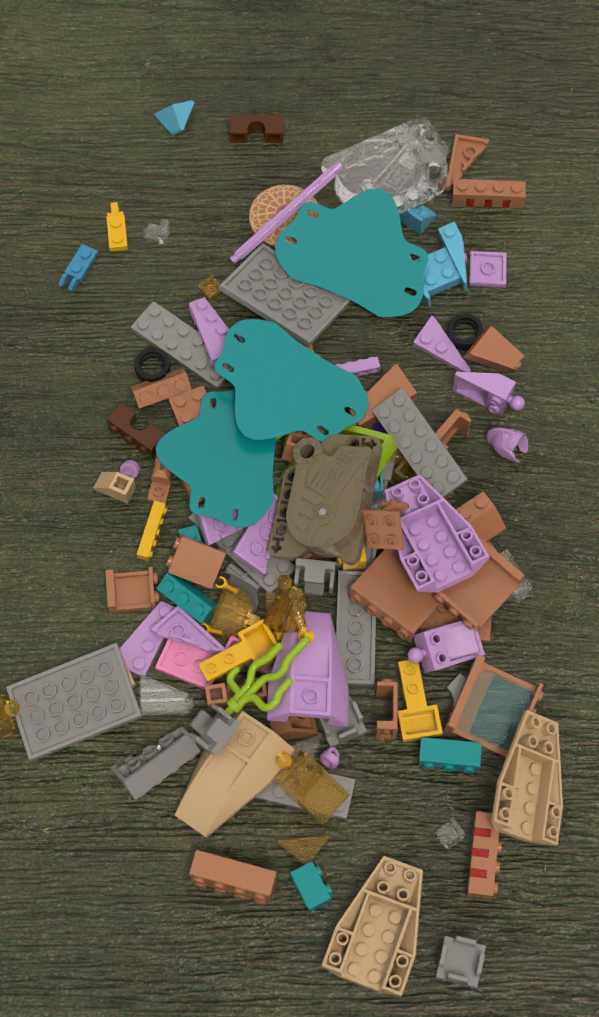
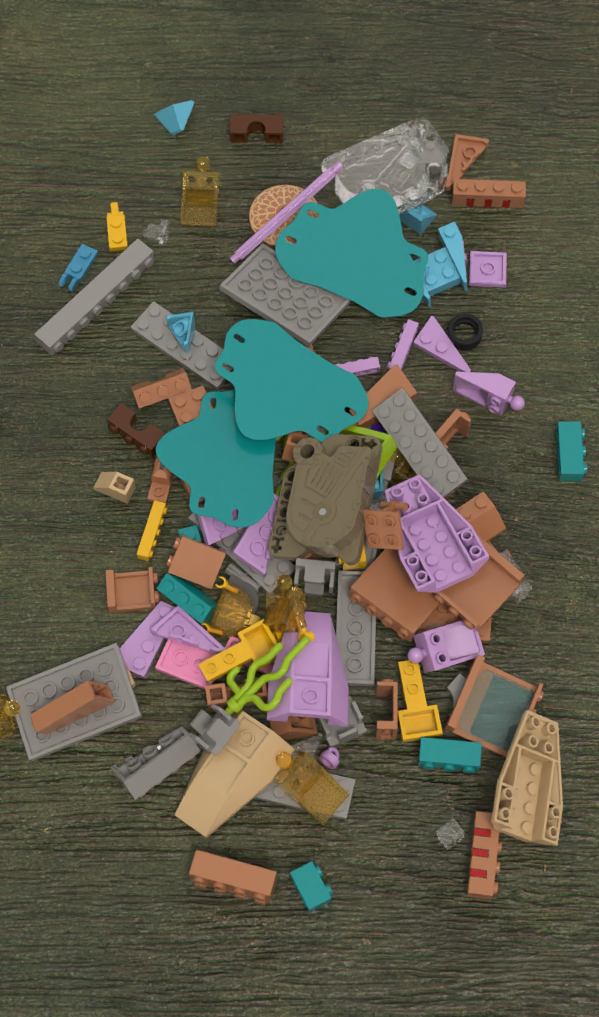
lavender tile [120,460,141,479] -> none
black tyre [135,348,170,382] -> none
clear slope [140,675,194,717] -> none
lavender wing [188,297,237,365] -> none
clear yellow plate [198,275,222,301] -> none
clear yellow tile [277,835,330,865] -> none
tan wedge [322,856,423,997] -> none
light grey panel [436,936,486,989] -> none
nougat slope [463,326,524,373] -> none
lavender helmet [486,427,529,463] -> none
none -> nougat slope [30,681,115,734]
none -> light grey brick [34,239,155,356]
none -> medium azure slope [166,312,196,353]
none -> clear yellow slope [180,156,221,227]
none -> lavender piece [387,319,419,371]
none -> teal brick [556,421,587,481]

